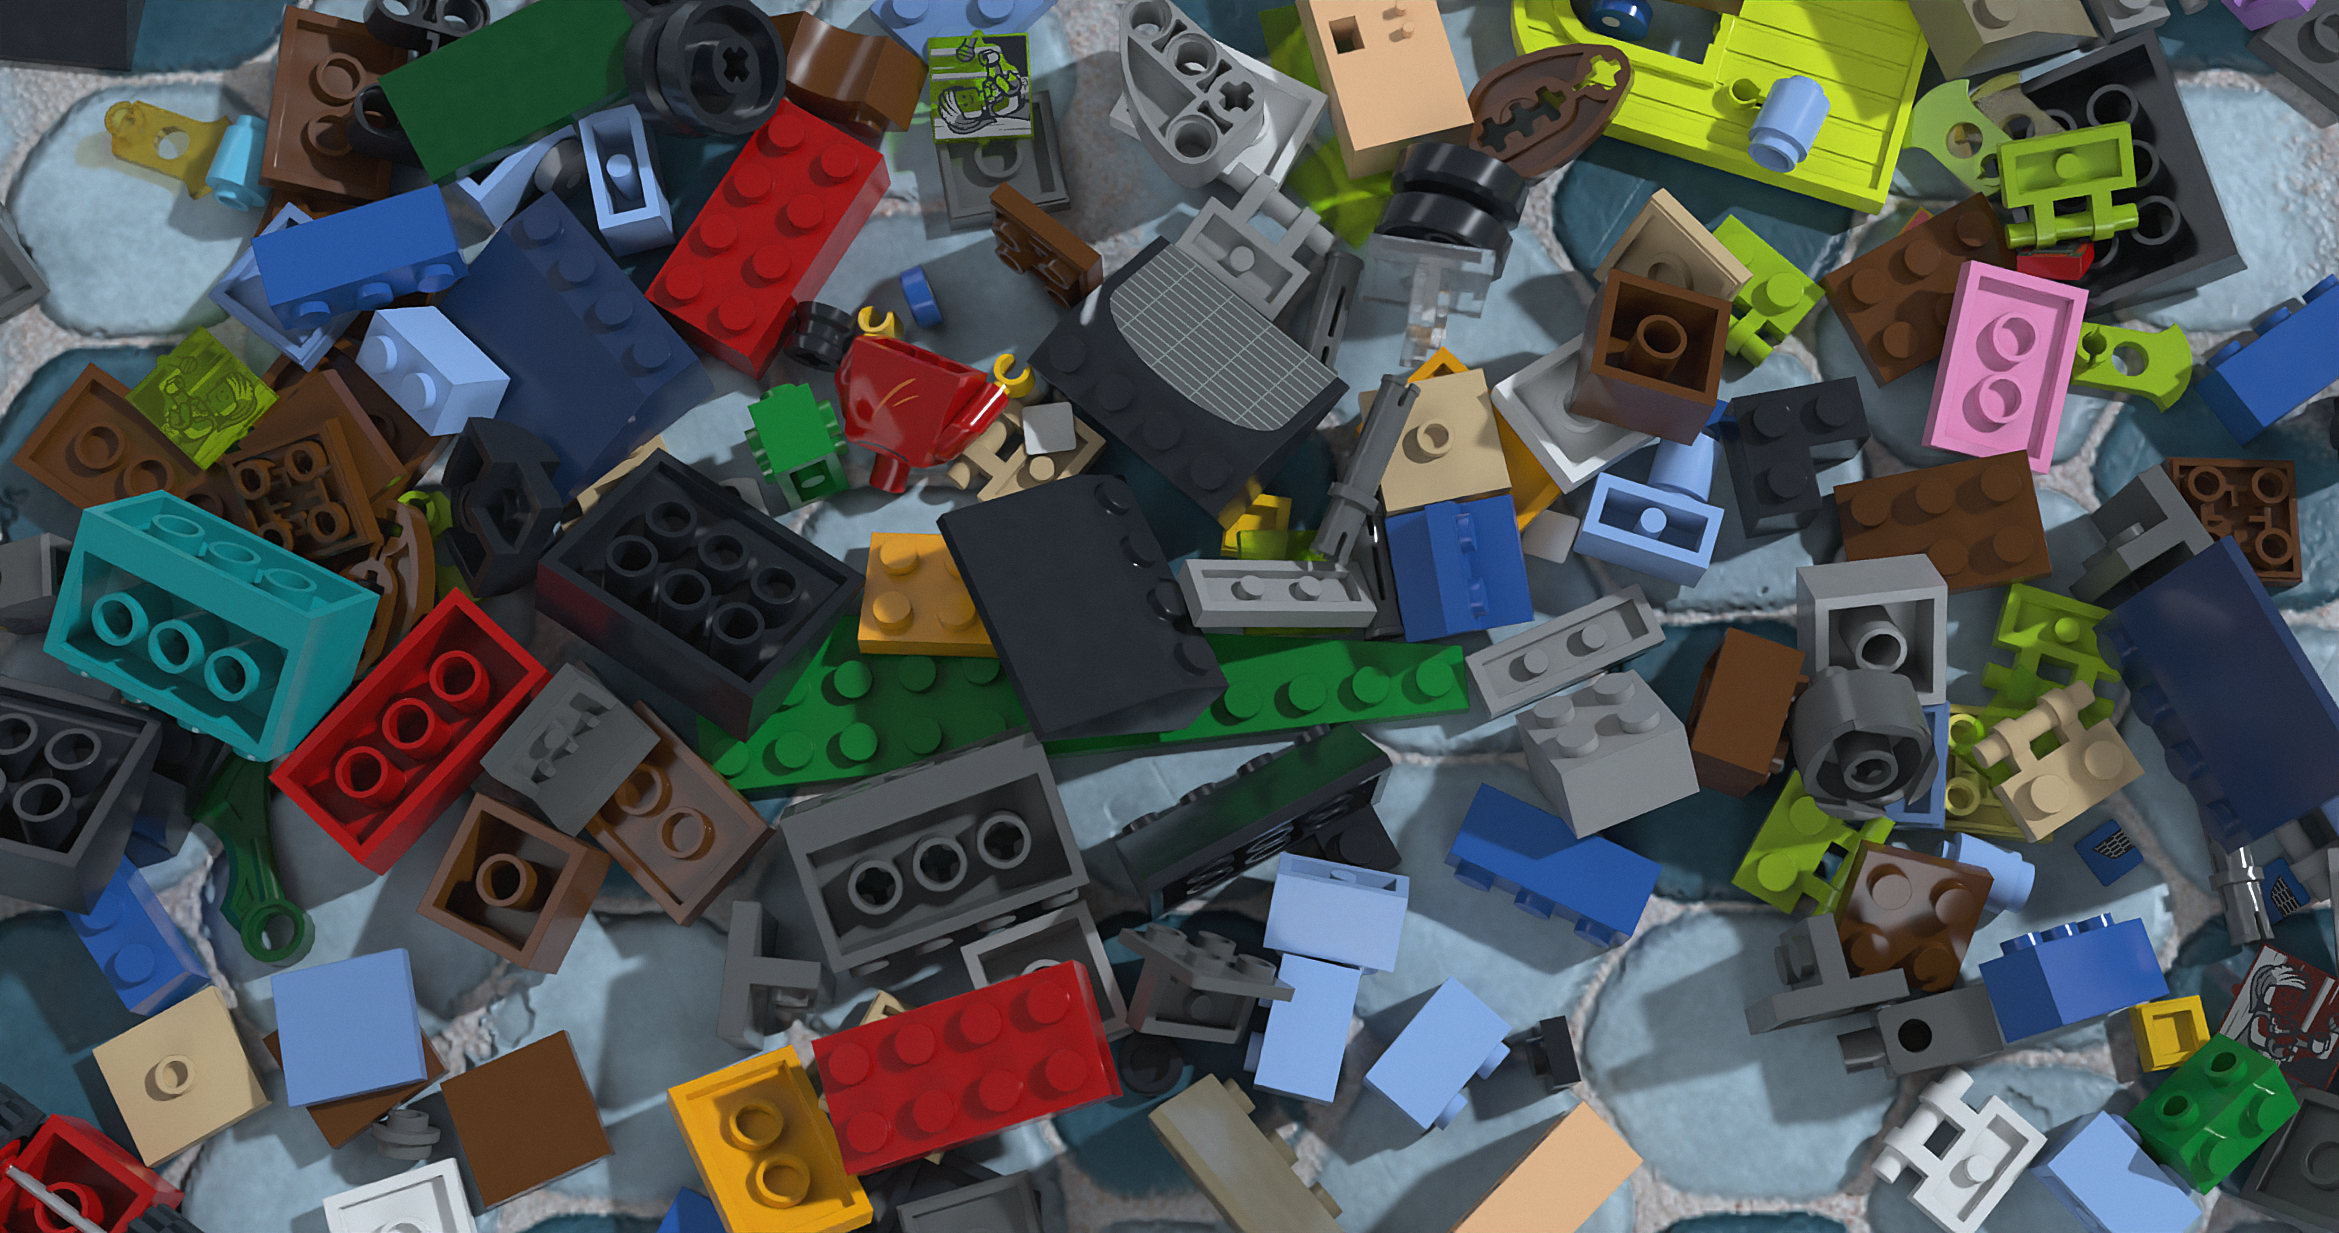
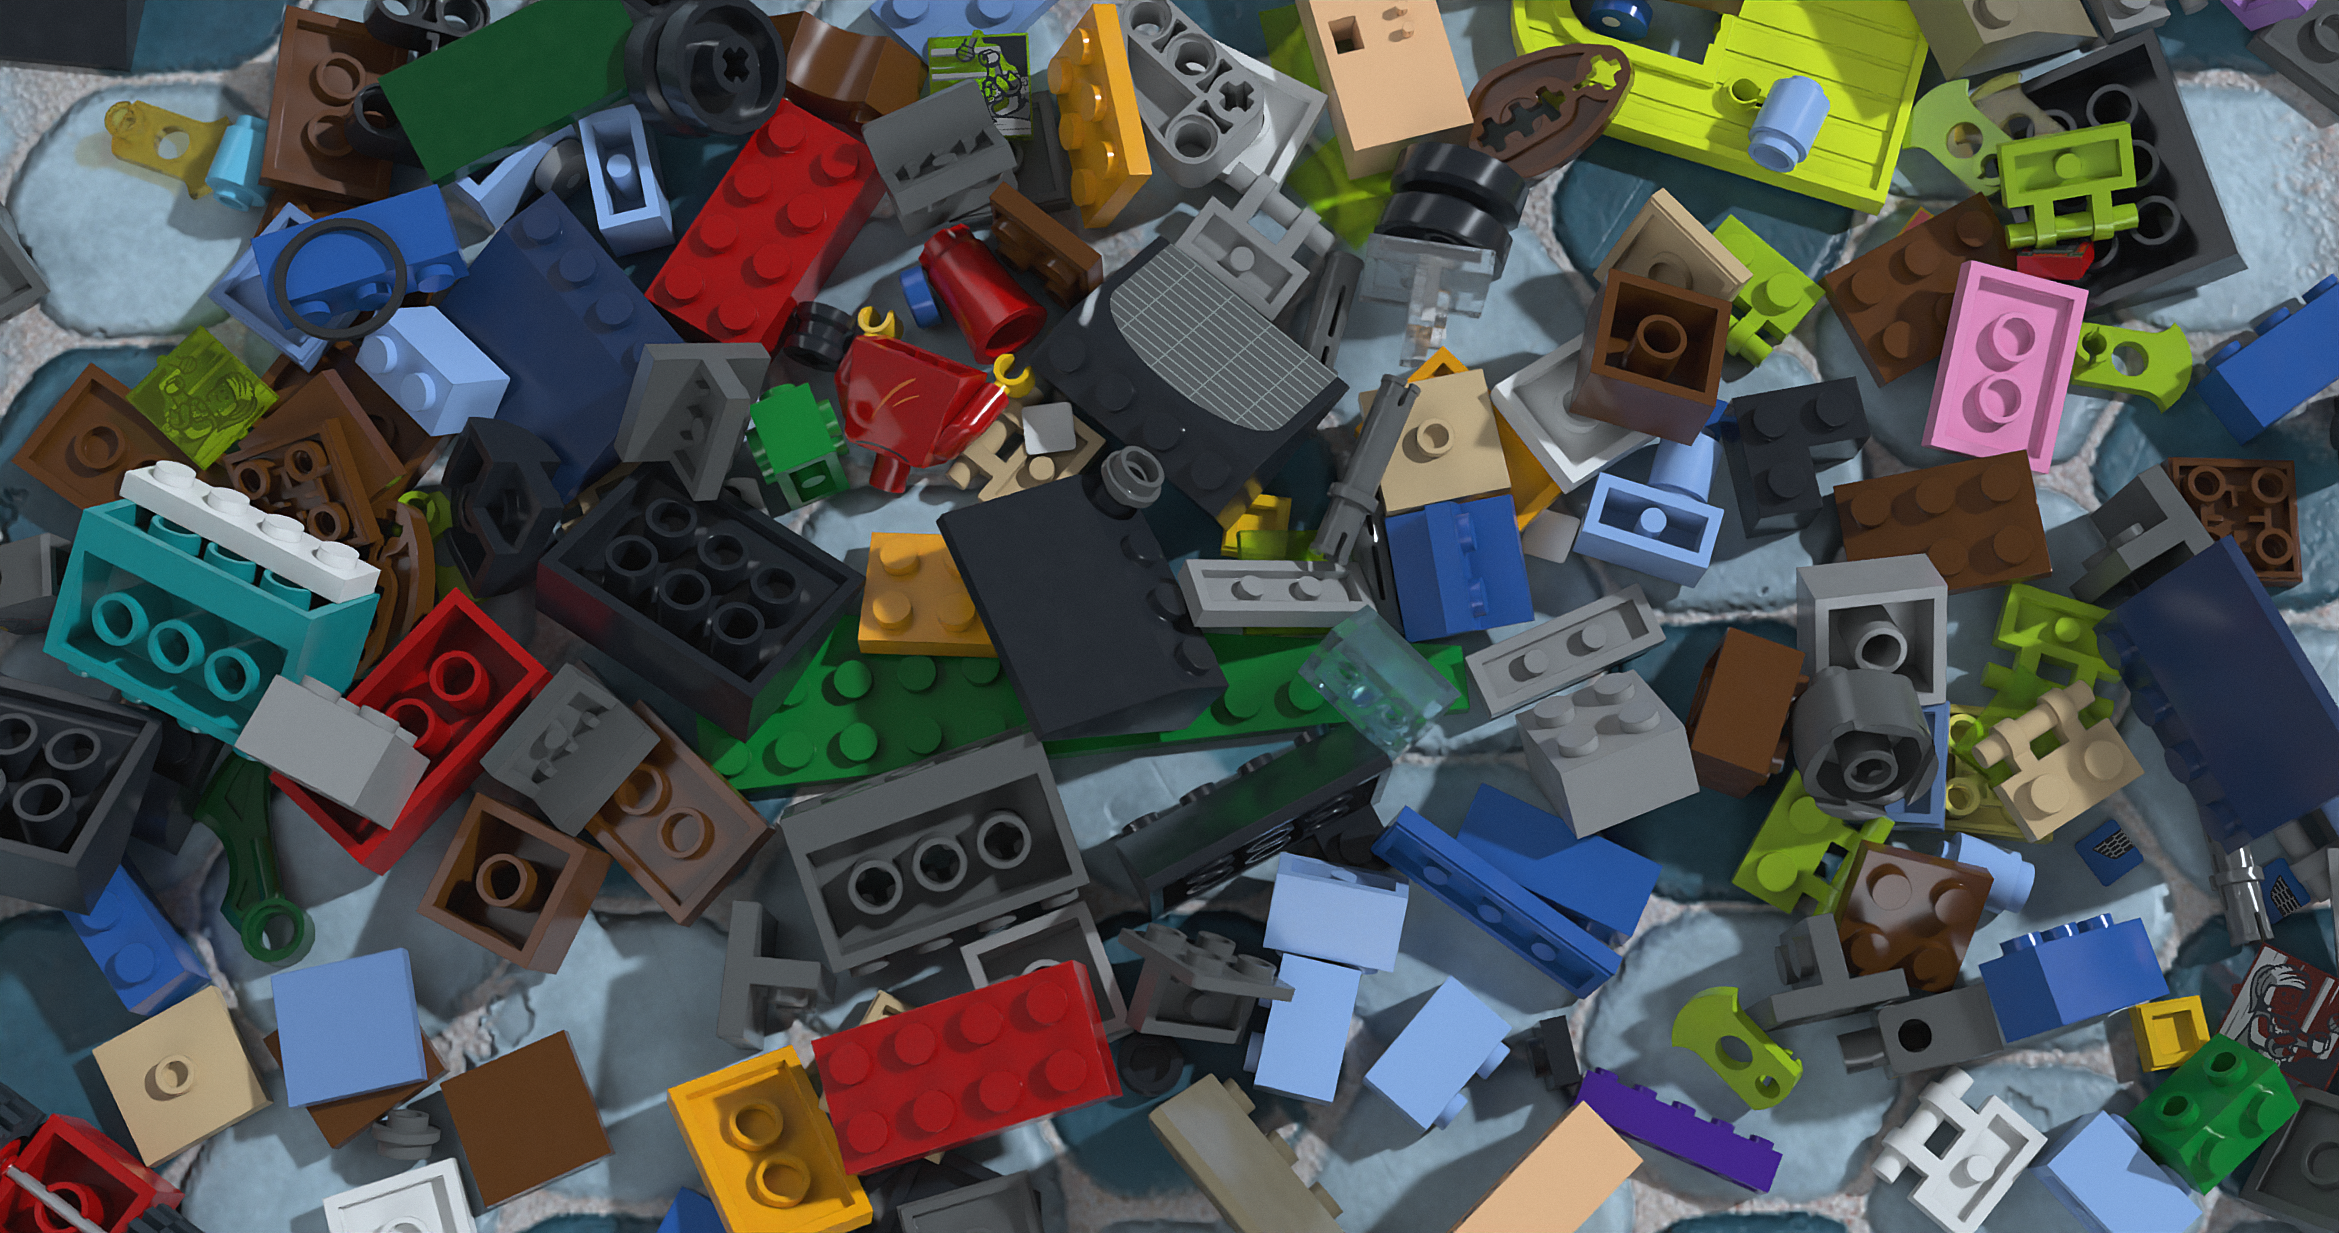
none -> white plate [119,461,381,604]
none -> light grey brick [234,674,430,831]
none -> black piece [274,218,407,342]
none -> dark grey bracket [613,342,771,501]
none -> dark grey bracket [861,78,1018,237]
none -> red plant [918,223,1048,365]
none -> light orange plate [1047,4,1152,228]
none -> dark grey plate [1101,446,1164,508]
none -> clear light blue brick [1297,604,1461,762]
none -> blue tile [1370,805,1623,1000]
none -> dark purple piece [1568,1067,1783,1195]
none -> lime piece [1672,986,1804,1111]

